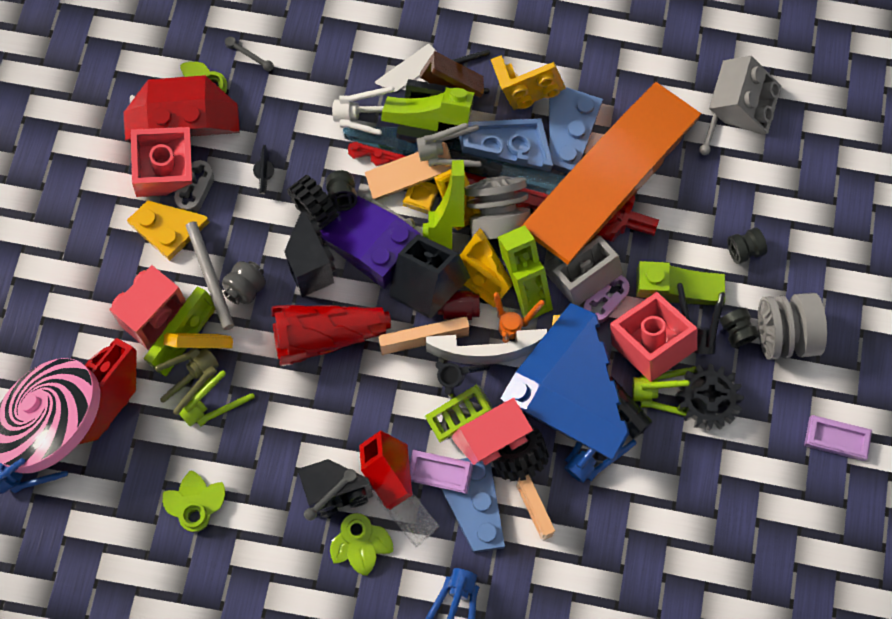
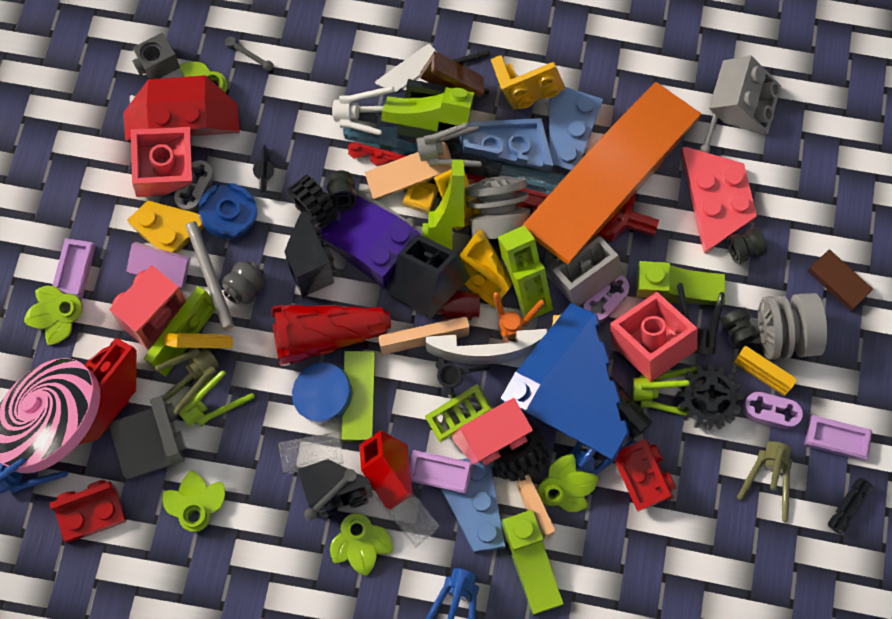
none -> lime plate [24,286,83,345]
none -> red bracket [49,480,127,544]
none -> lavender tile [52,238,96,301]
none -> dark grey bracket [109,395,186,480]
none -> lavender tile [126,242,191,288]
none -> dark grey brick [132,33,180,79]
none -> blue tile [198,183,257,239]
none -> clear tile [278,432,344,475]
none -> blue tile [292,362,353,424]
none -> lime tile [341,351,375,442]
none -> lime slope [501,510,564,616]
none -> lime plate [537,454,598,512]
none -> red bracket [615,439,677,512]
none -> coral wing [680,147,757,253]
none -> yellow tile [733,346,797,396]
none -> olive plant [737,441,792,523]
none -> lavender beam [743,392,803,430]
none -> reddish brown tile [807,249,873,311]
none -> black axle [828,477,873,534]

